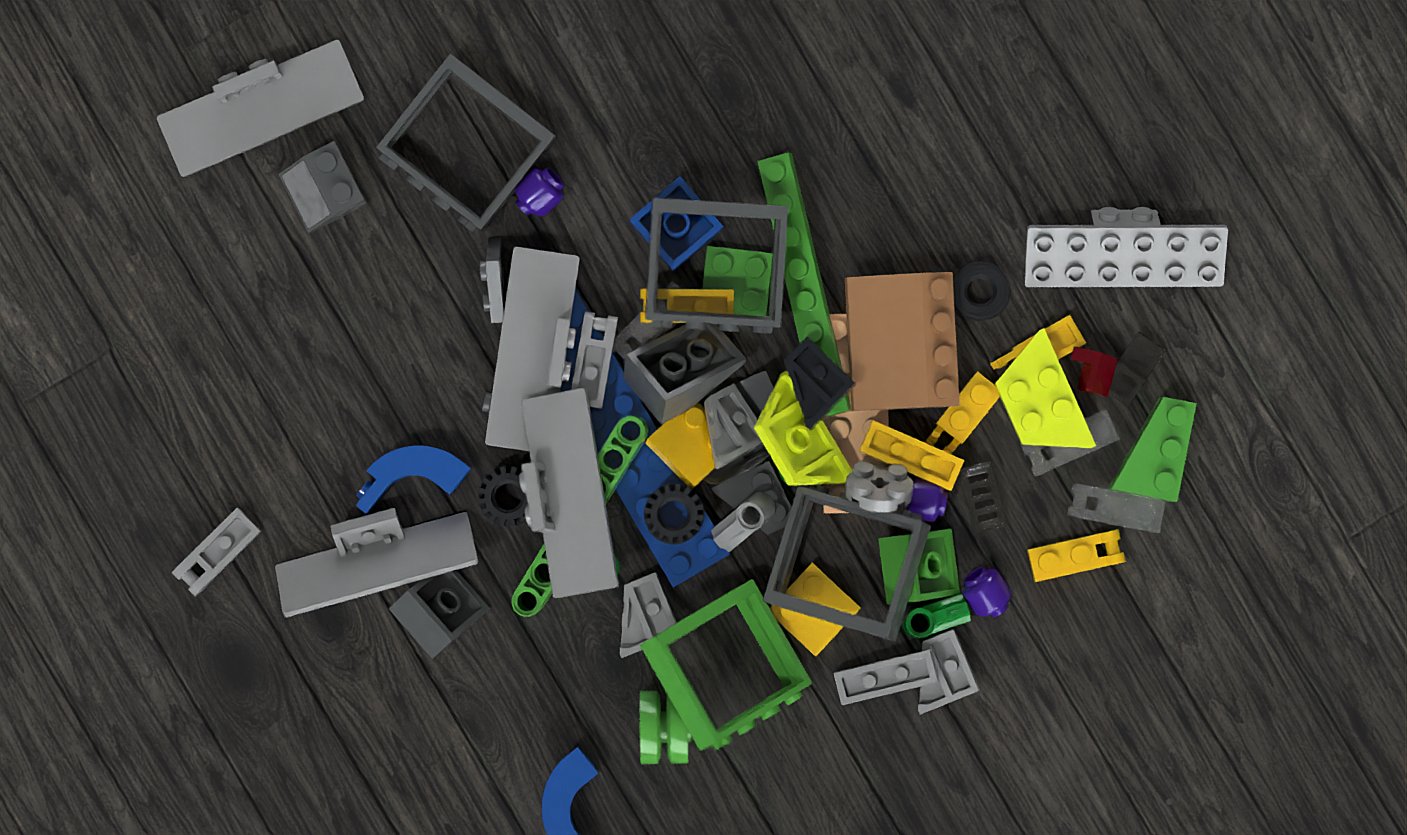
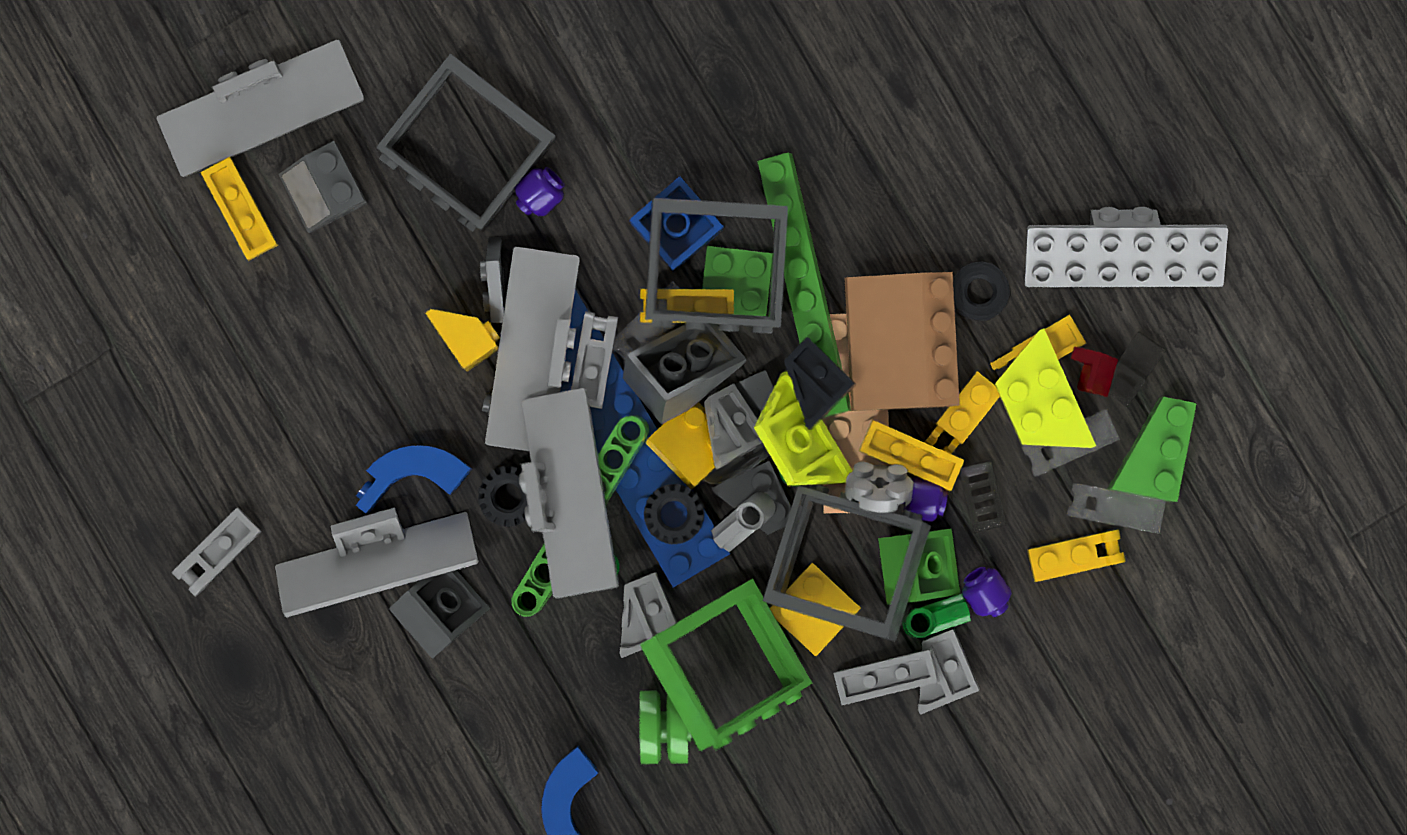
none -> yellow plate [200,157,278,261]
none -> yellow slope [426,309,500,372]

